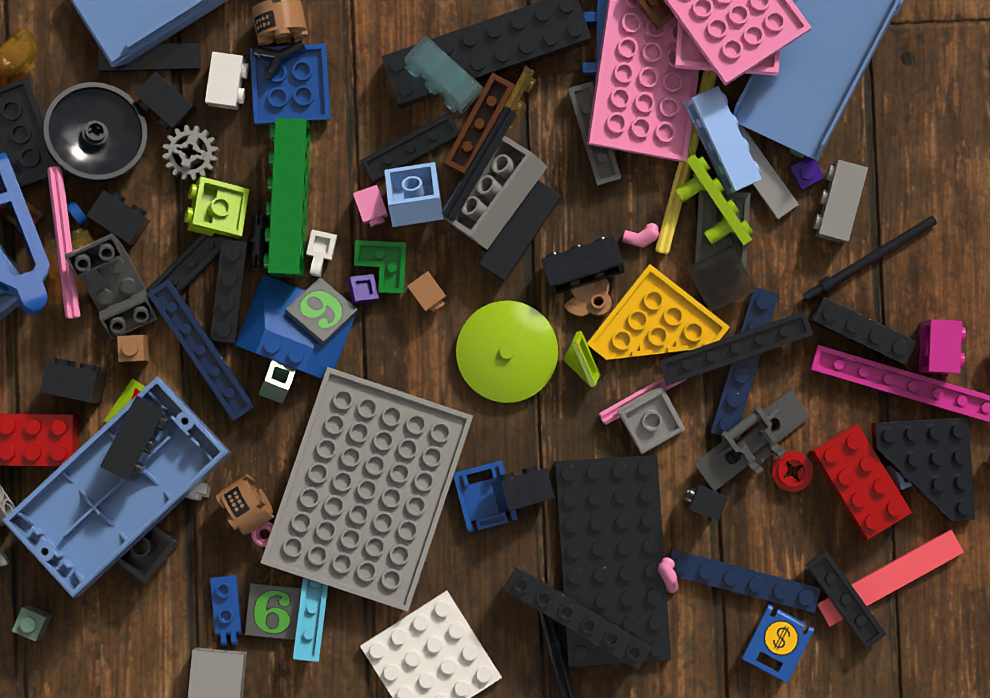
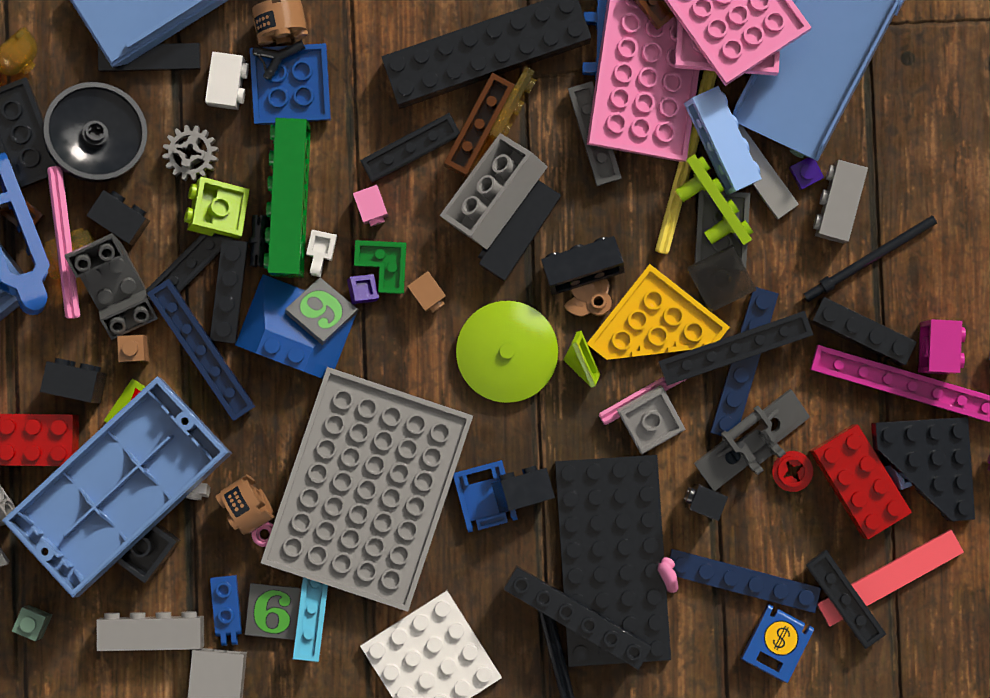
blue tile [67,201,88,226] -> none
black brick [100,395,170,481] -> none
black brick [135,71,197,130] -> none
sand green brick [258,360,296,404] -> none
light blue brick [385,162,443,227] -> none
clear light blue brick [404,35,483,114] -> none
black axle [442,106,516,221] -> none
bright pink arm [622,223,659,248] -> none
none -> light grey brick [97,611,204,651]

